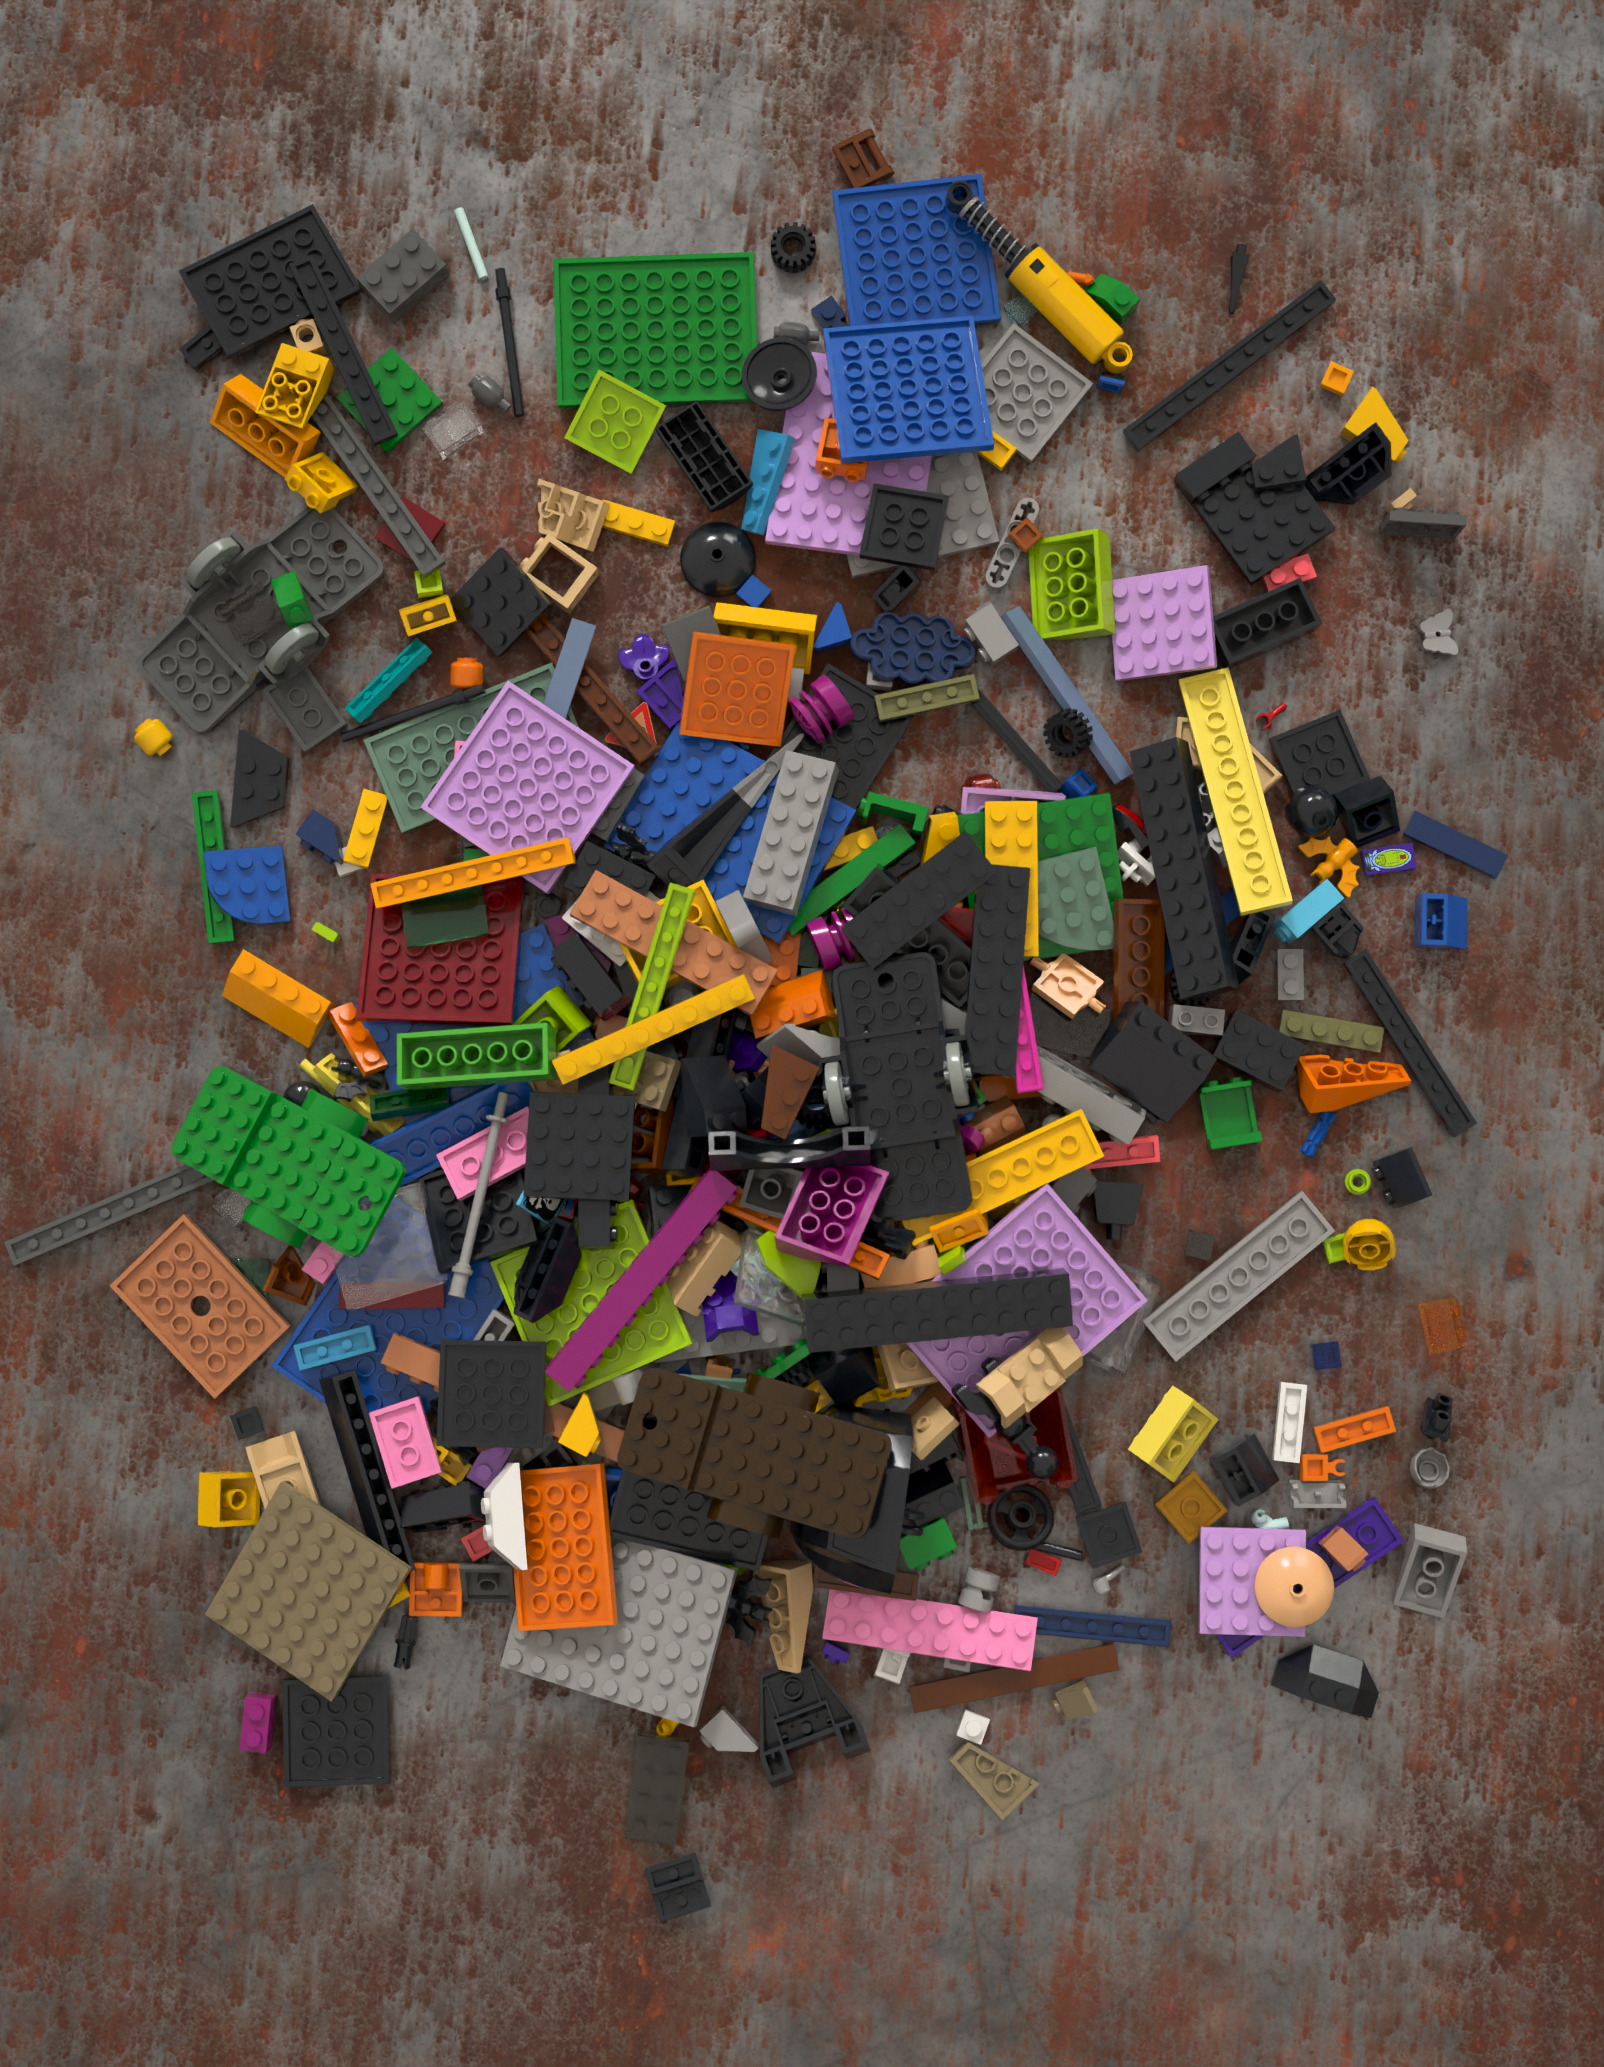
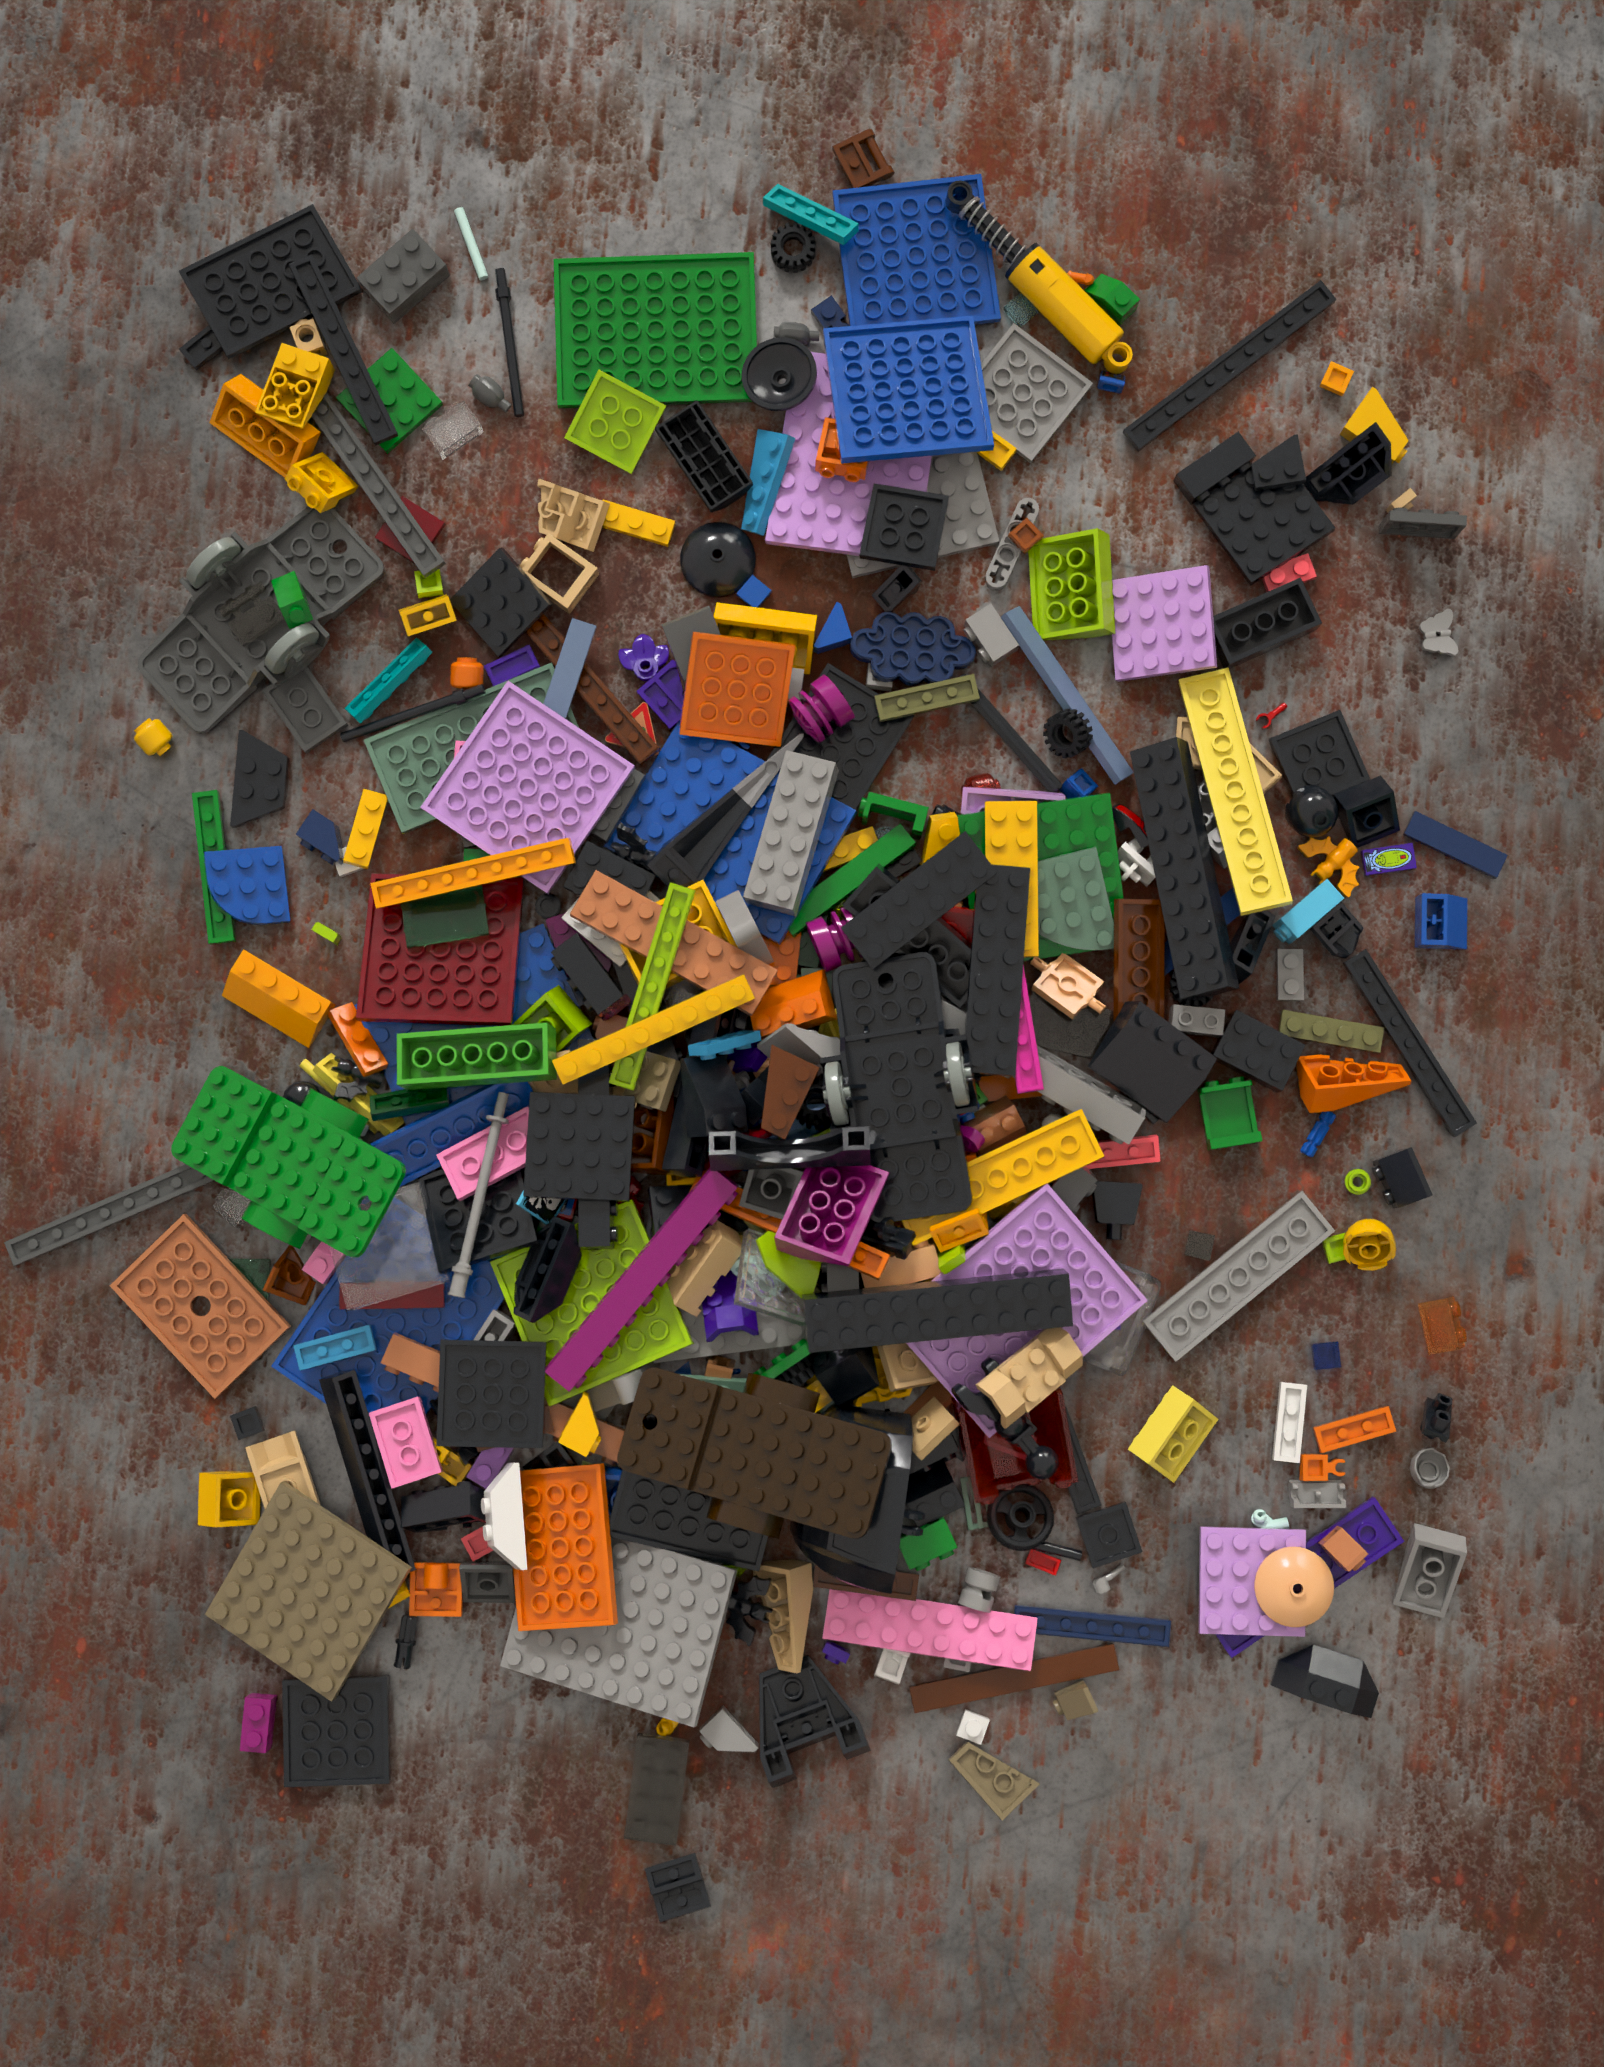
pearl gold tile [1154,1470,1228,1544] -> none
black slope [1209,1433,1279,1506] -> none
black piece [1229,244,1250,314] -> none
none -> dark purple tile [484,645,540,686]
none -> dark azure plate [688,1030,761,1060]
none -> teal plate [763,184,859,245]

